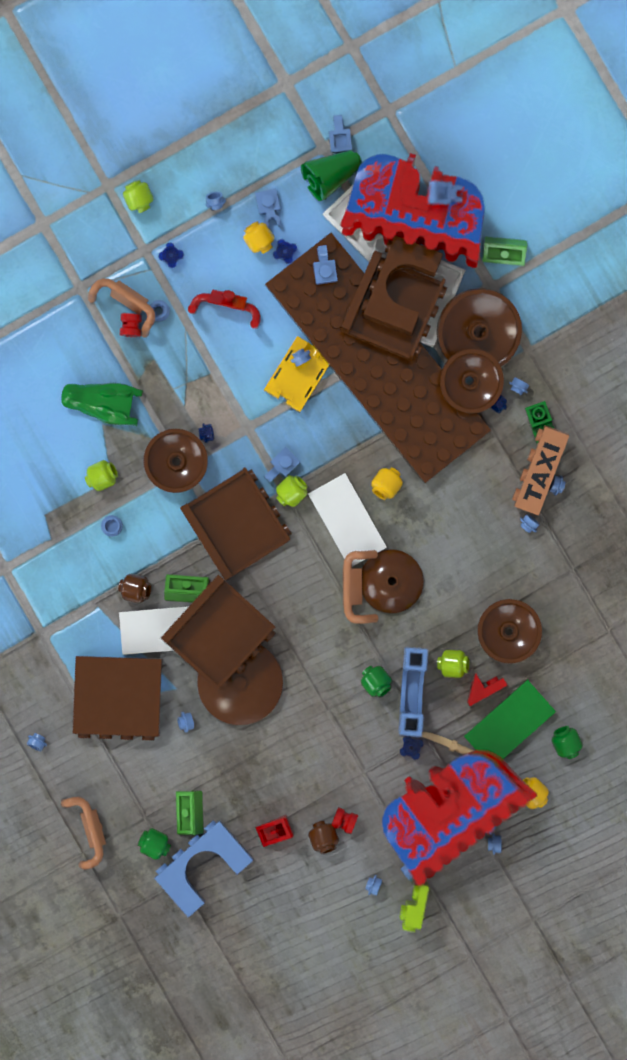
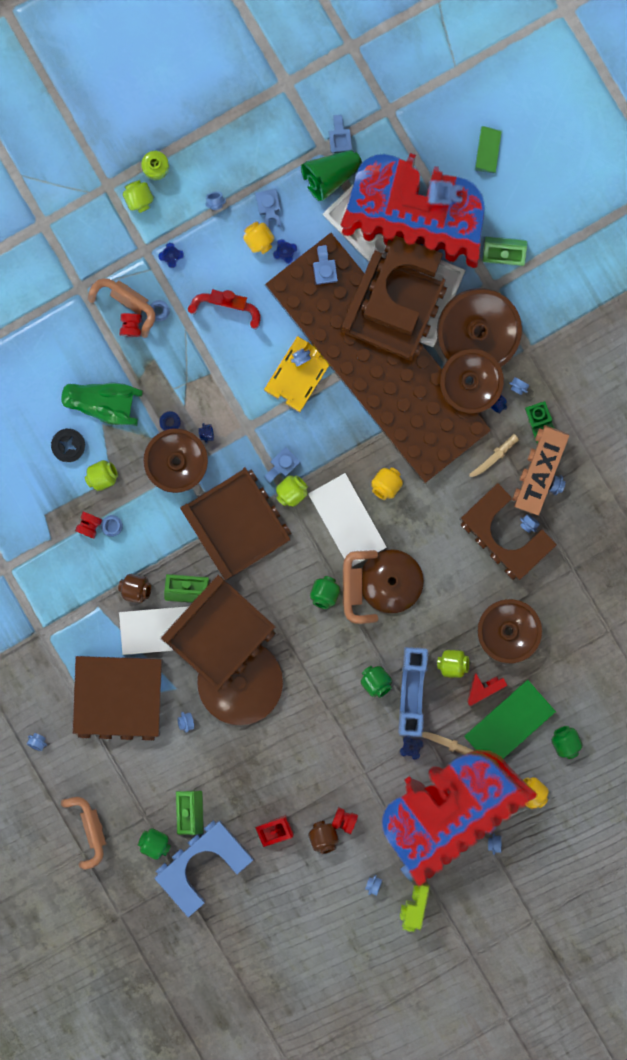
none -> black gear [51,428,85,463]
none -> red wheel [75,511,103,539]
none -> lime head [141,150,170,180]
none -> clear blue plate [159,411,181,431]
none -> green head [310,576,341,609]
none -> reddish brown arch [460,483,557,581]
none -> tan piece [469,434,519,477]
none -> bright green slope [475,126,502,173]

